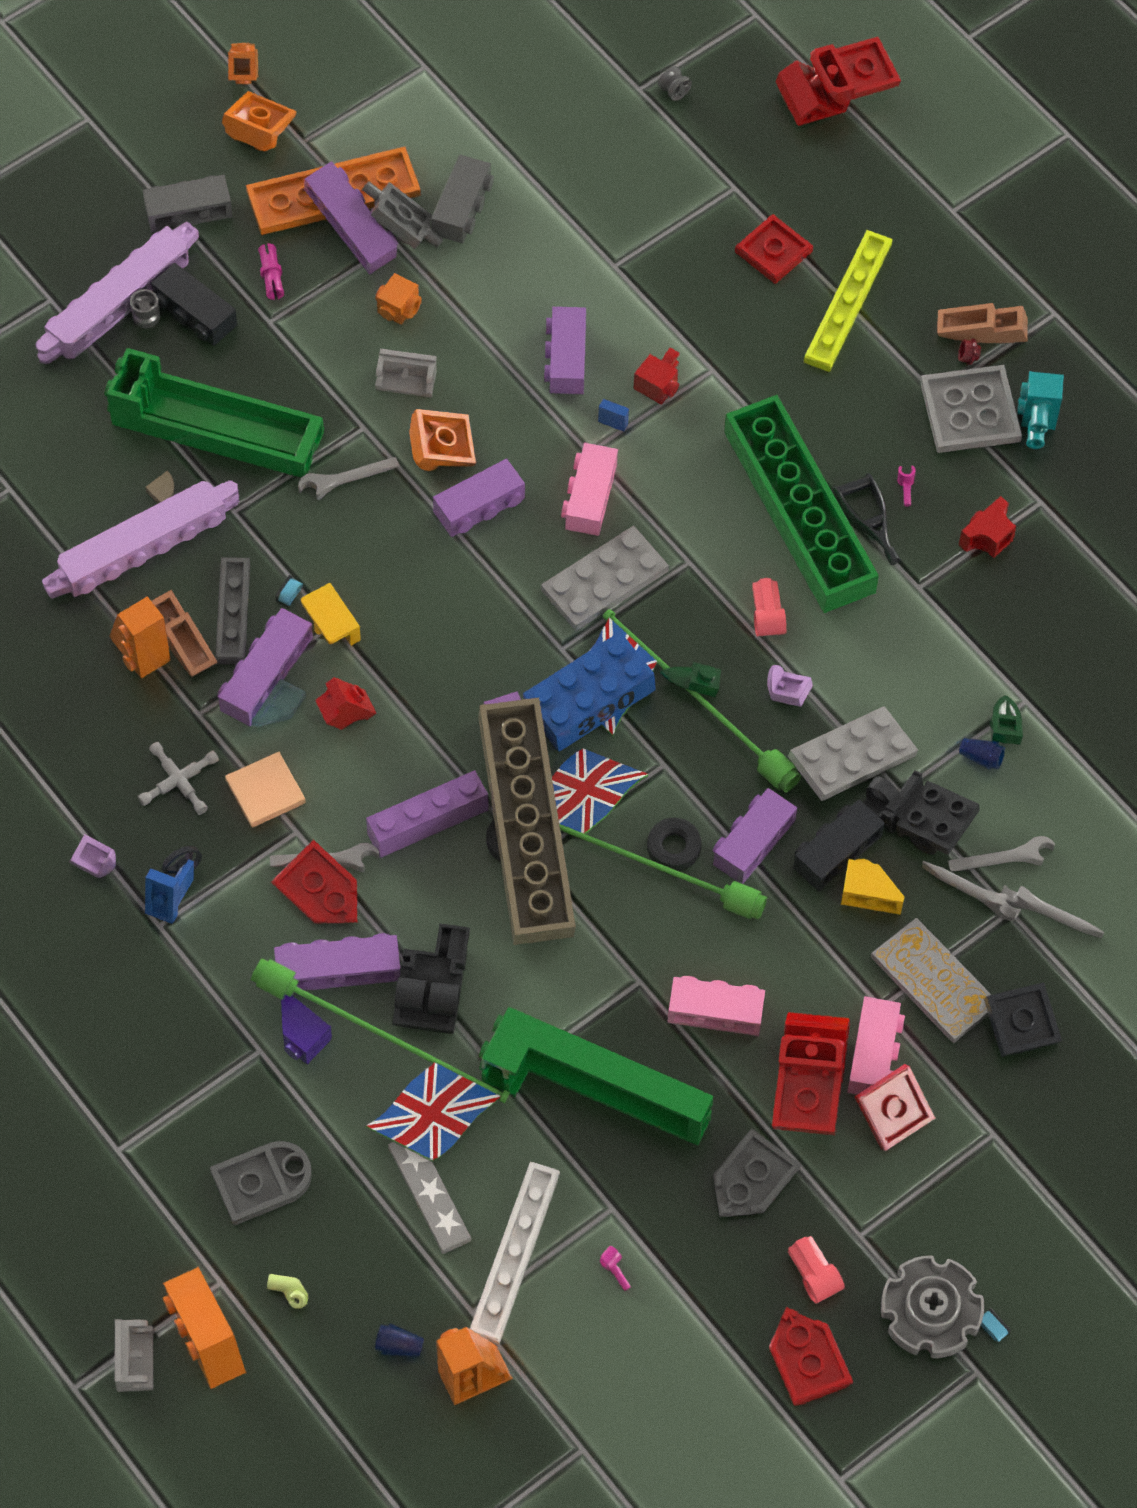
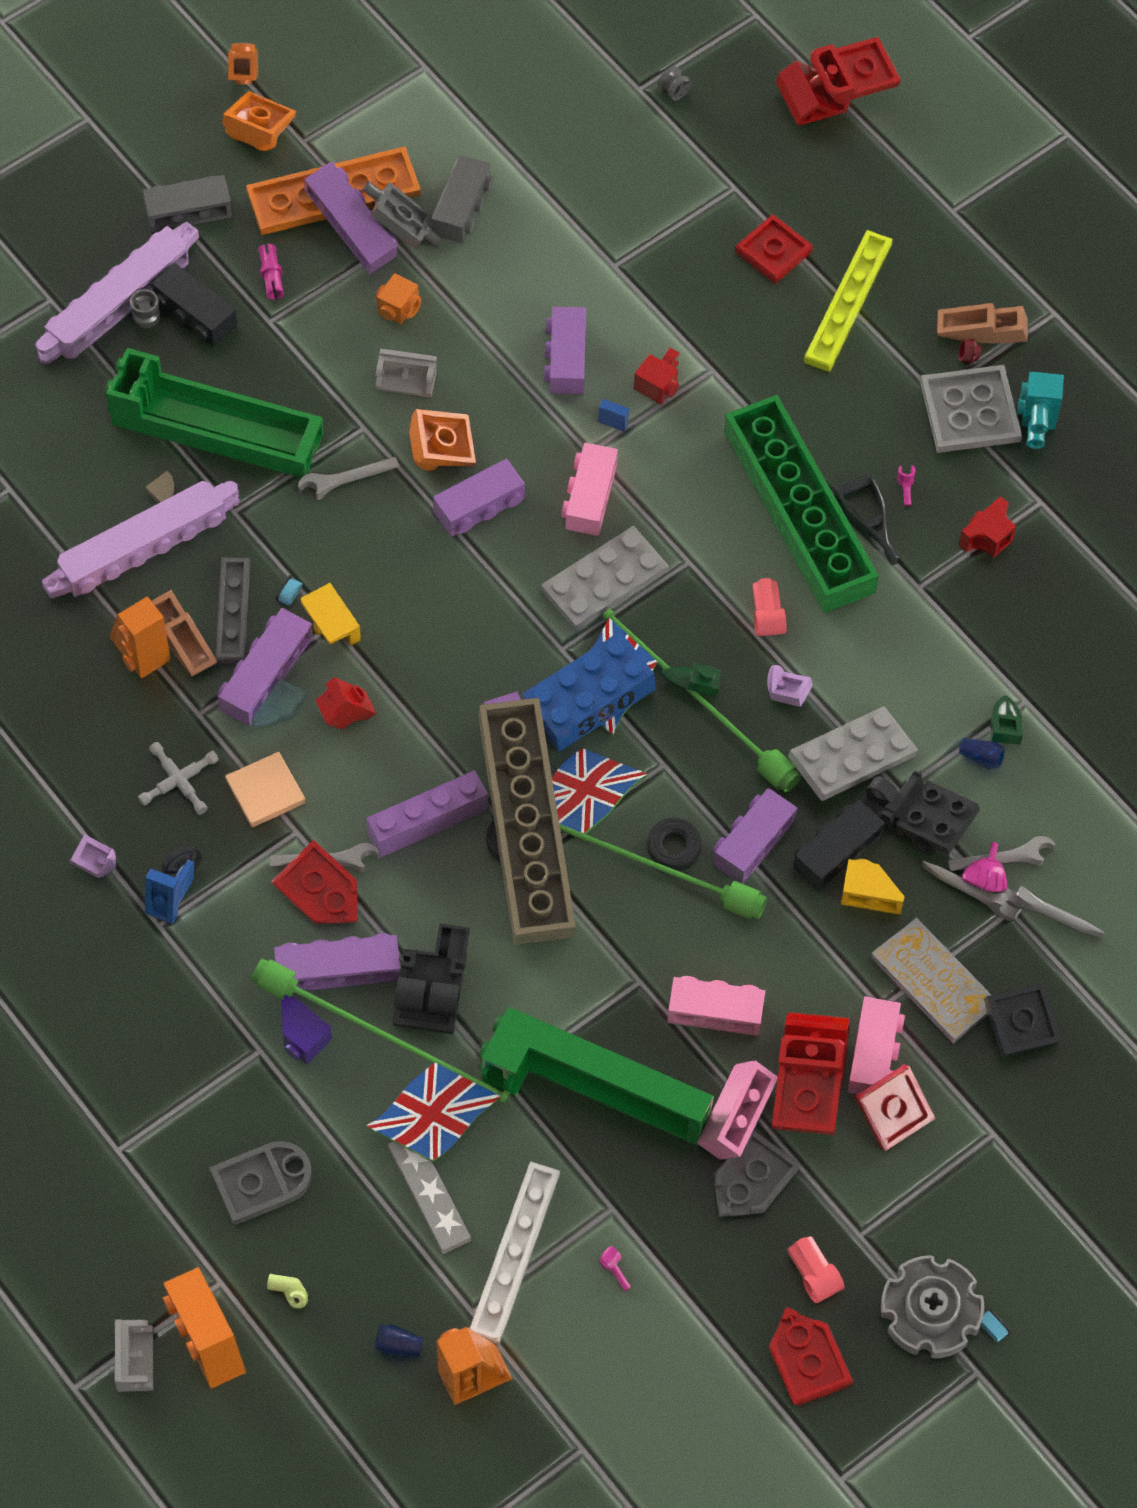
none -> bright pink brick [697,1060,778,1160]
none -> dark pink piece [962,842,1007,892]

